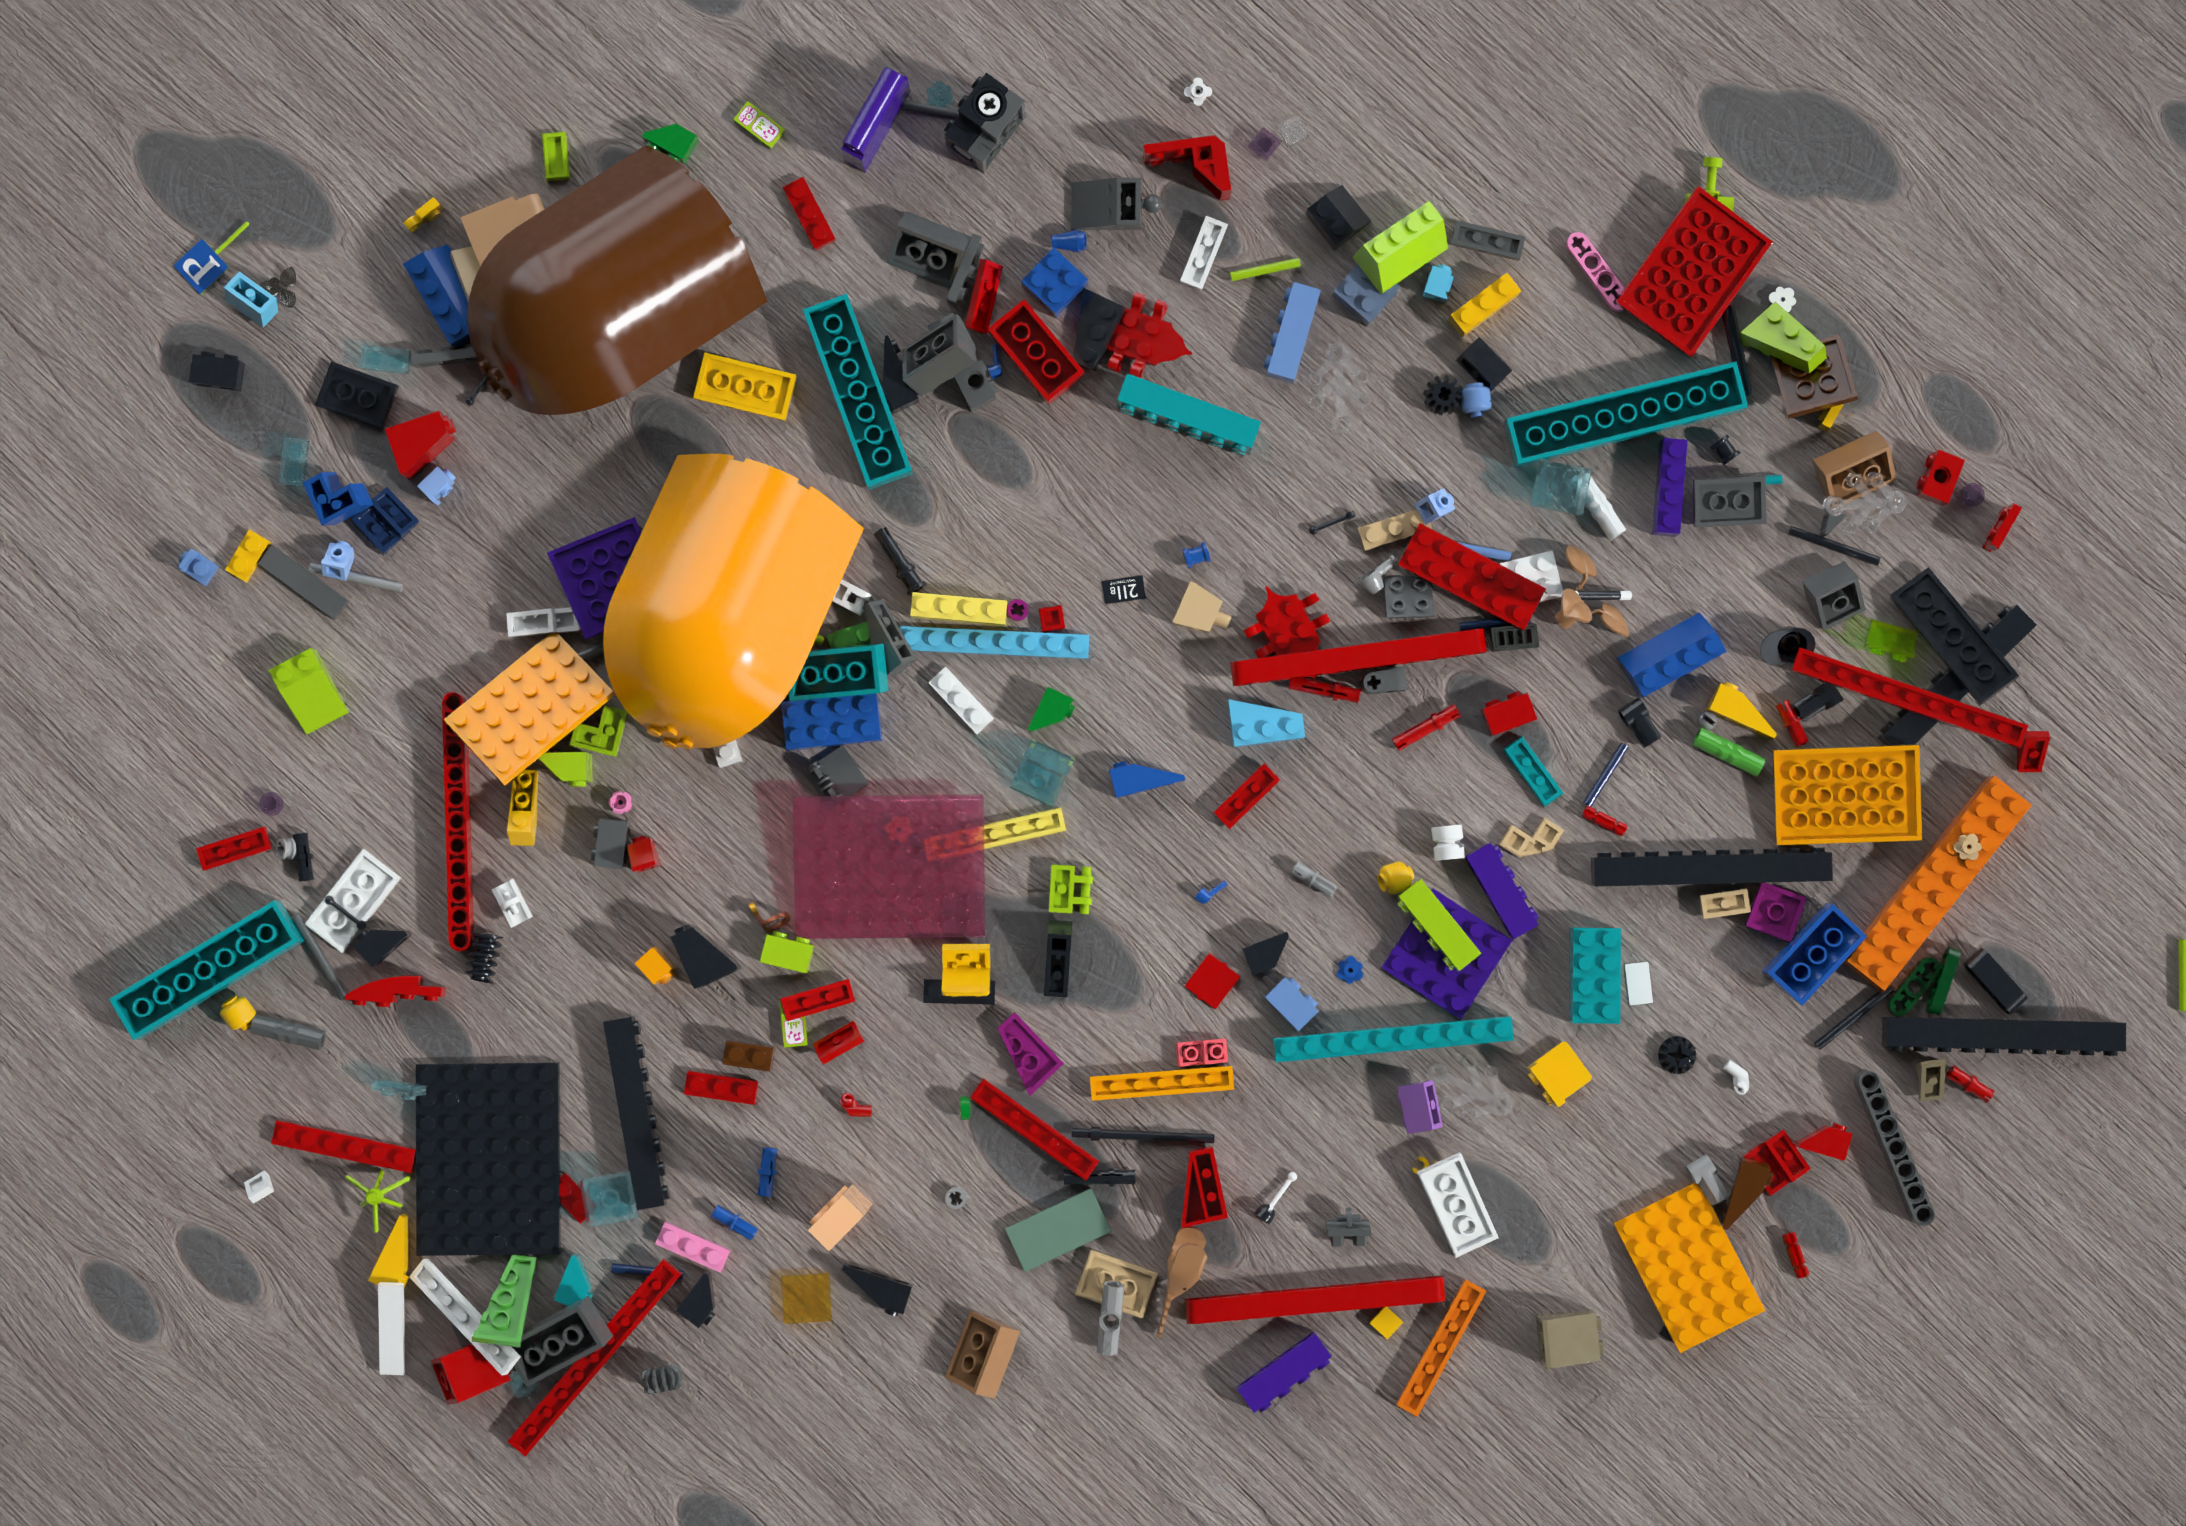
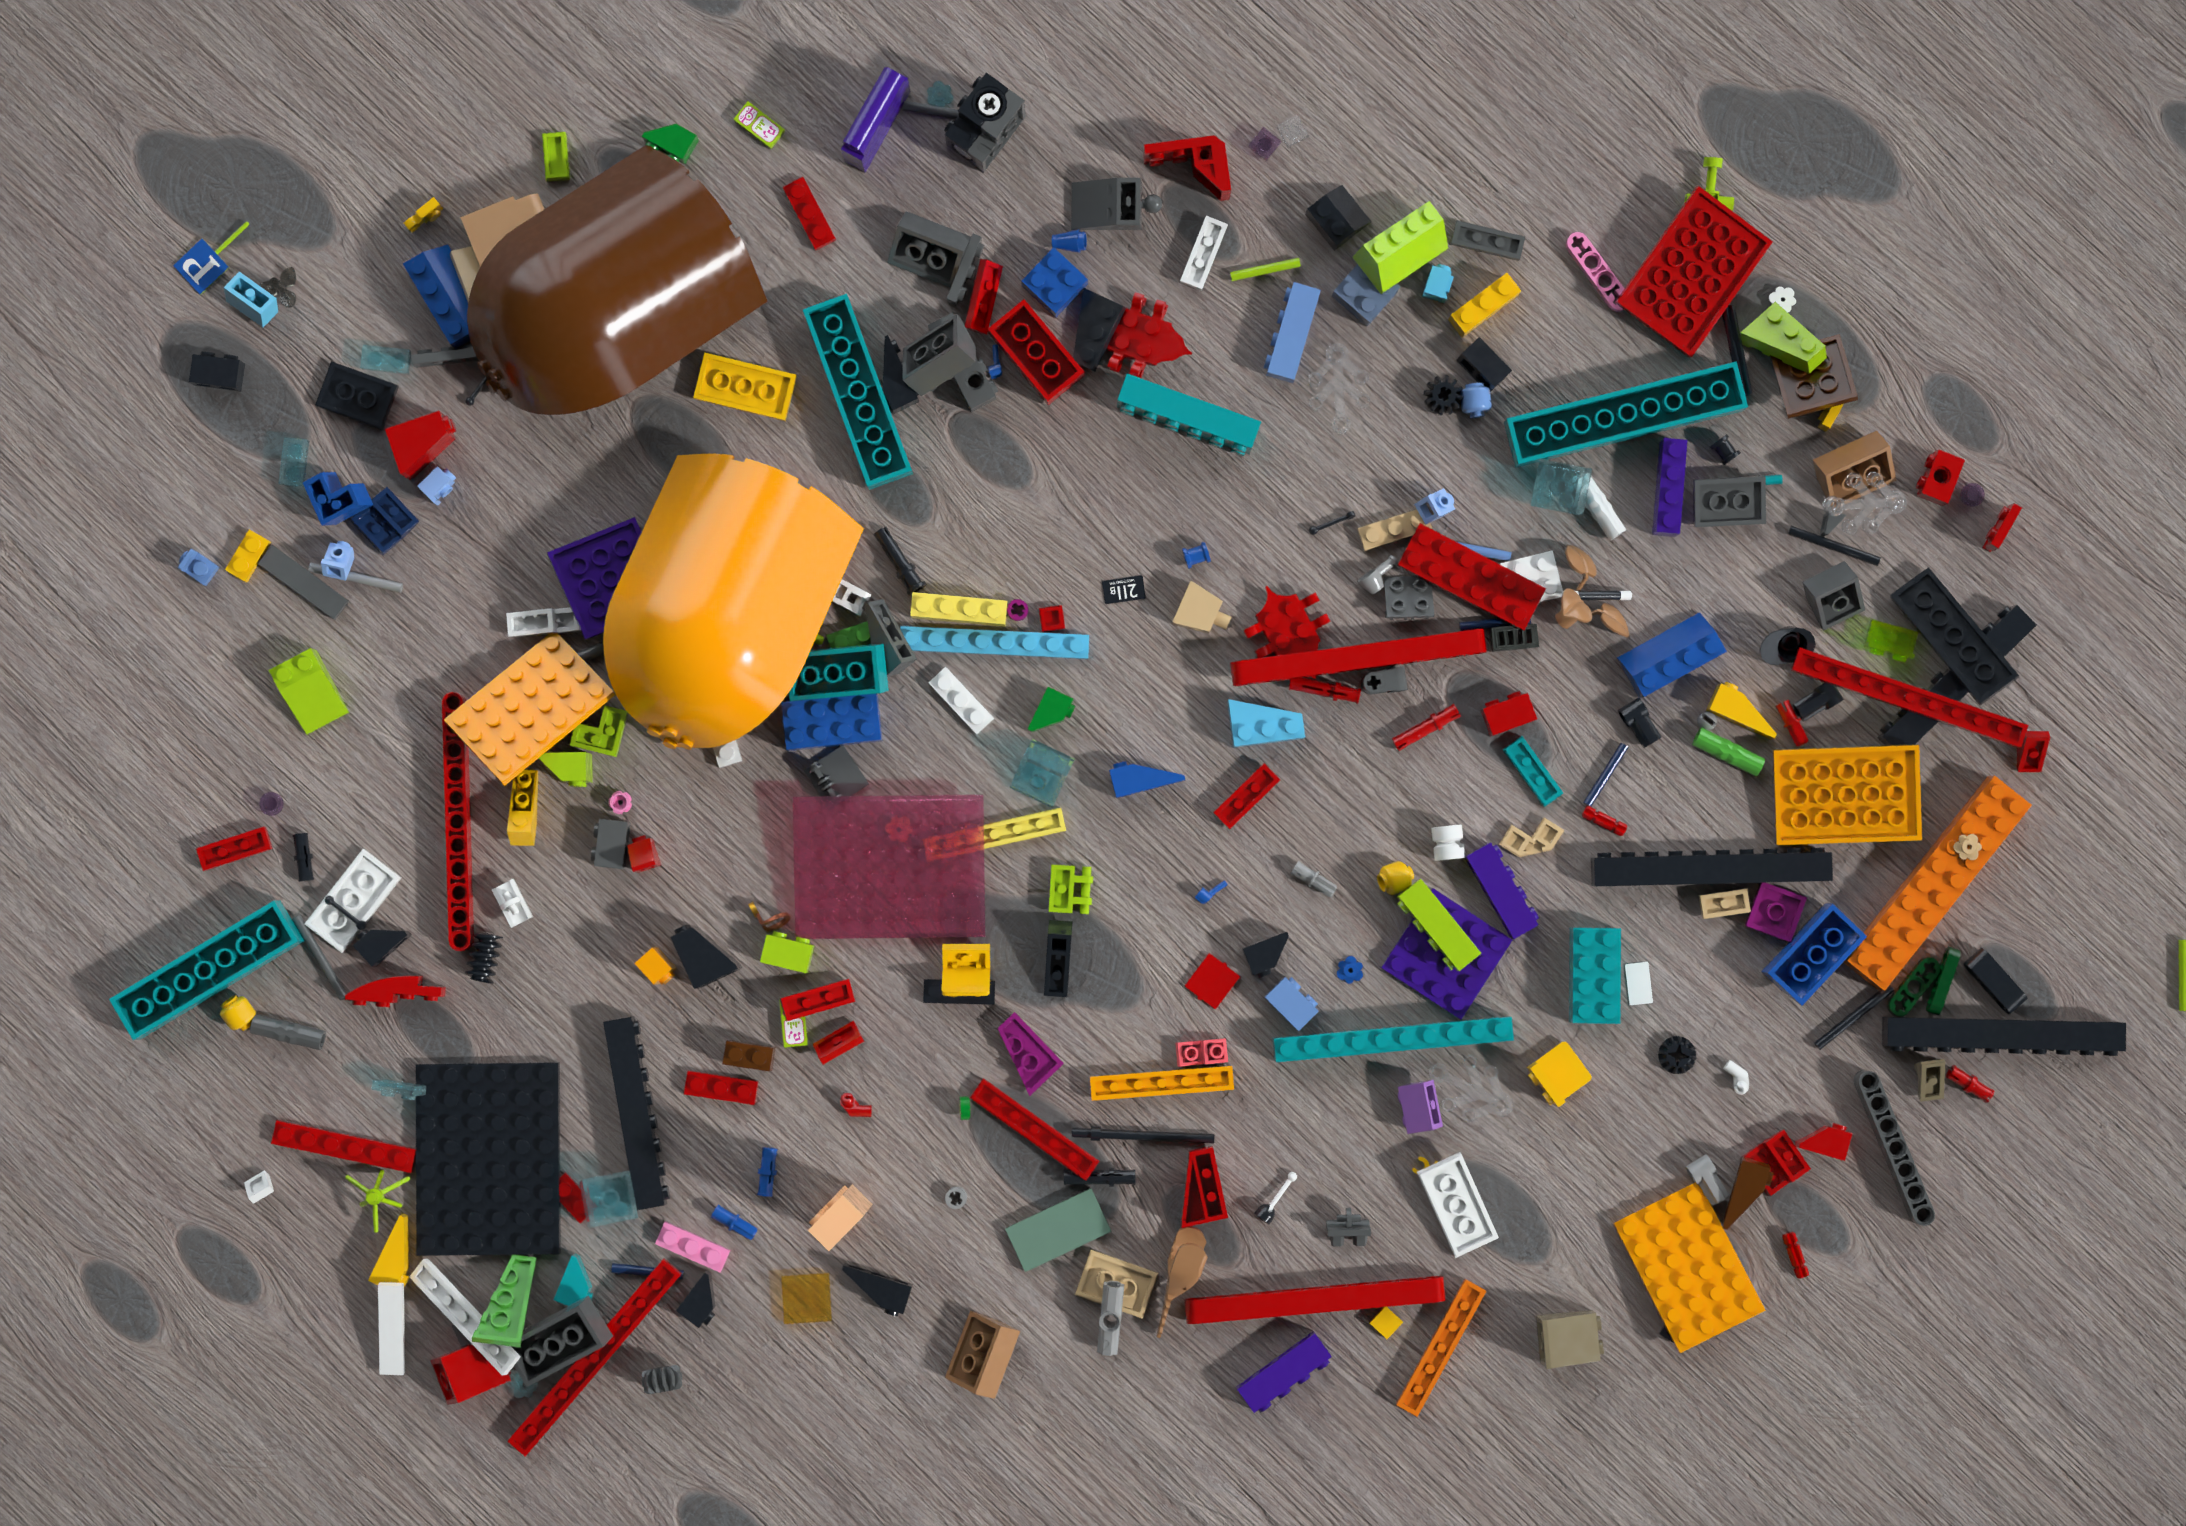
light grey bush [276,838,296,860] -> none
white plate [1184,78,1212,106] -> none

